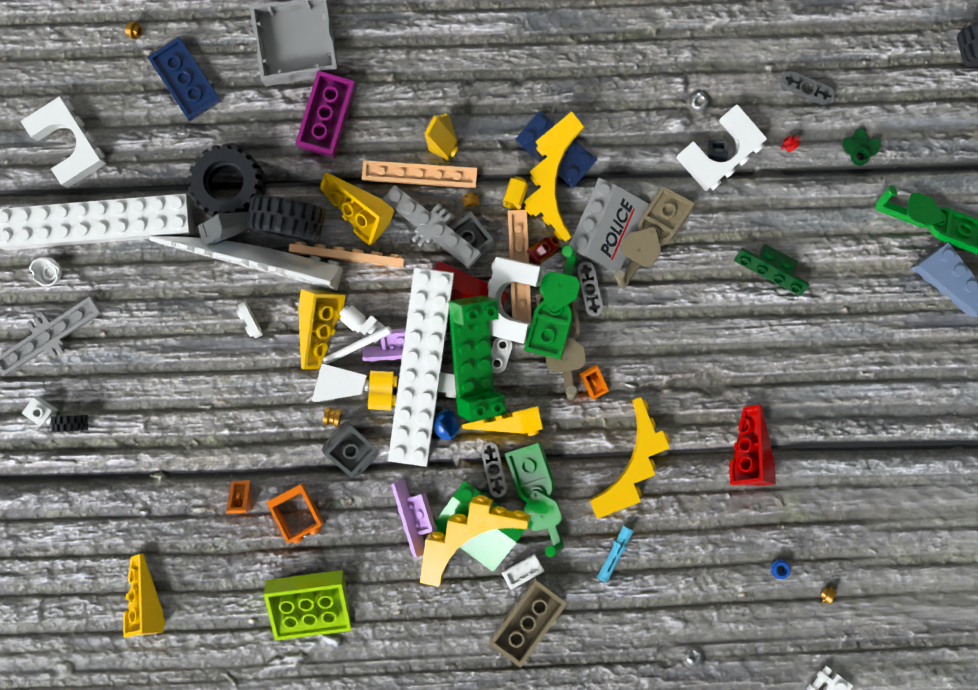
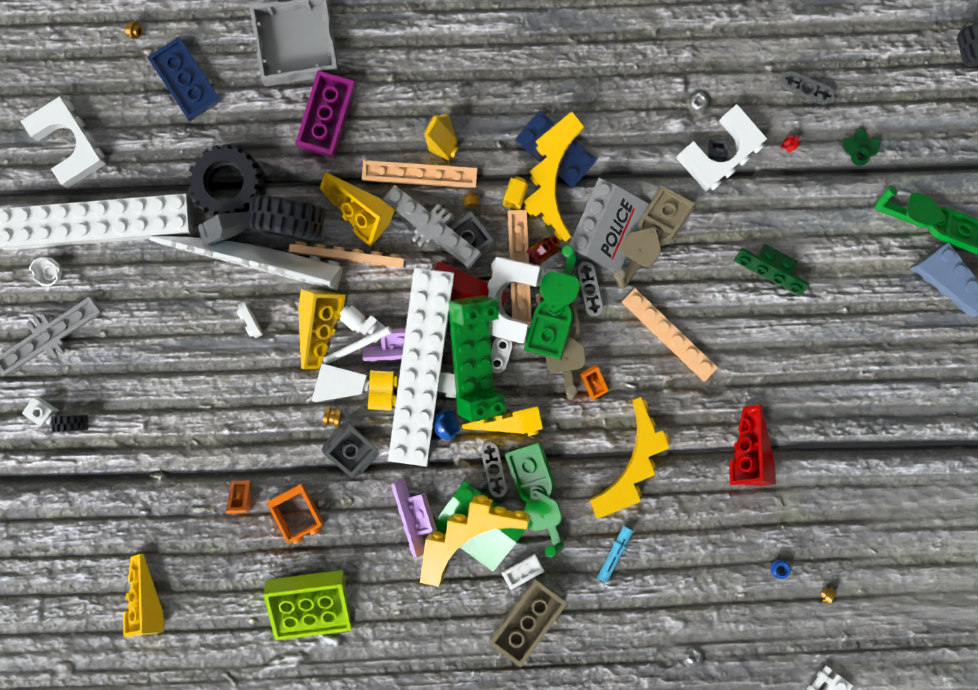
none -> light nougat plate [621,288,718,382]

